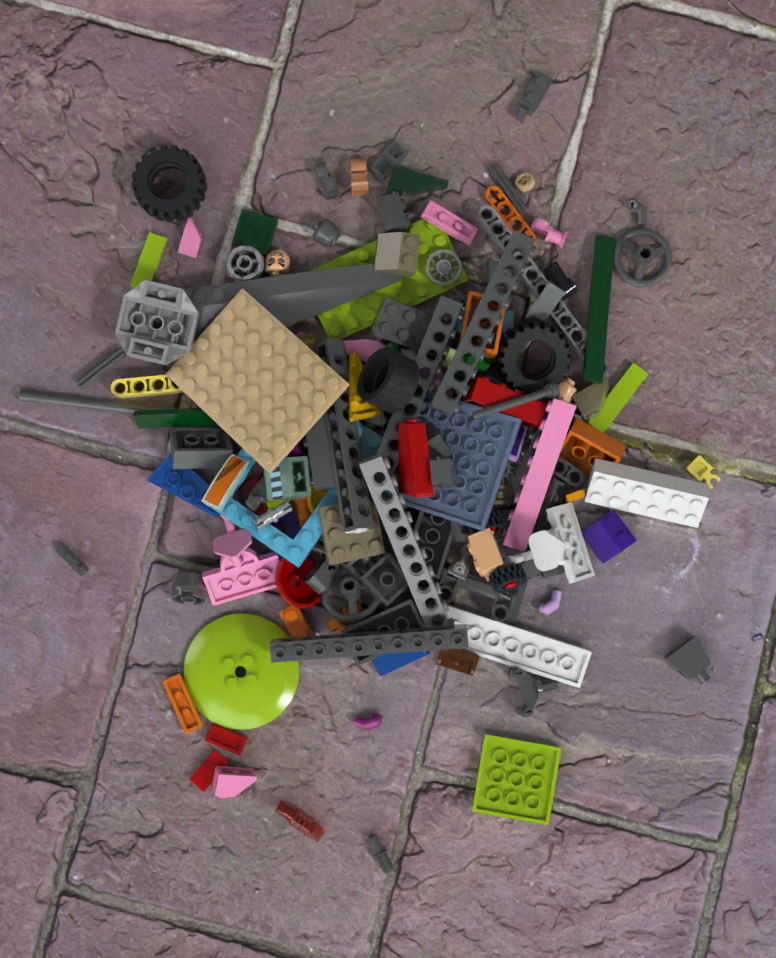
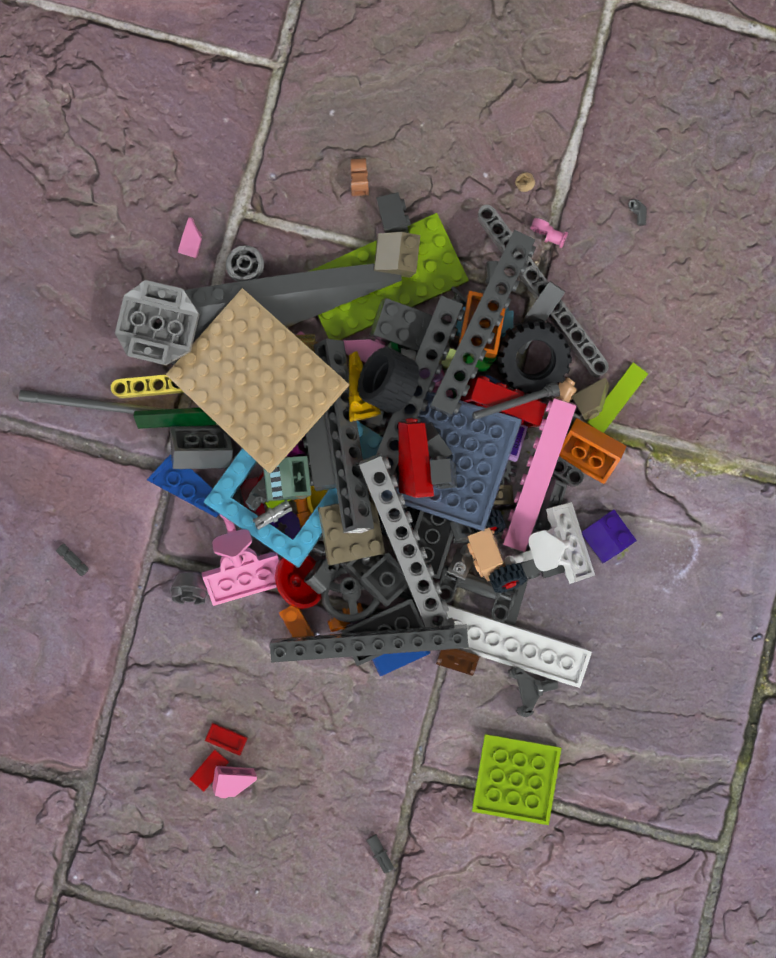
dark grey axle [76,348,126,389] -> none
lime tile [130,232,168,287] -> none
black tyre [132,145,207,222] -> none
orange plate [162,673,204,735] -> none
lime dish [184,613,300,730] -> none
slope [202,454,249,512] -> none
dark green plate [231,209,279,256] -> none
light nougat head [265,250,290,277] -> none
clear red hinge [275,801,325,842] -> none
dark grey head [312,219,341,247] -> none
dark grey connector [315,161,341,200] -> none
magenta arm [353,713,382,731] -> none
dark grey slope [368,140,409,183] -> none
clear green slope [388,165,449,197] -> none
bright pink tile [420,200,478,246] -> none
light grey wheel [426,250,462,286] -> none
orange beam [485,186,536,245] -> none
dark grey axle [489,163,527,214] -> none
dark grey hinge [516,70,554,123] -> none
dark grey plate [520,411,549,465] -> none
lavender arm [539,590,562,615] -> none
black piece [543,261,578,301] -> none
light orange tile [564,489,586,503] -> none
dark green tile [582,235,615,384] -> none
white brick [585,458,709,528] -> none
dark grey piece [613,228,672,287] -> none
dark grey torso [664,635,711,684] -> none
light yellow plate [685,455,721,489] -> none

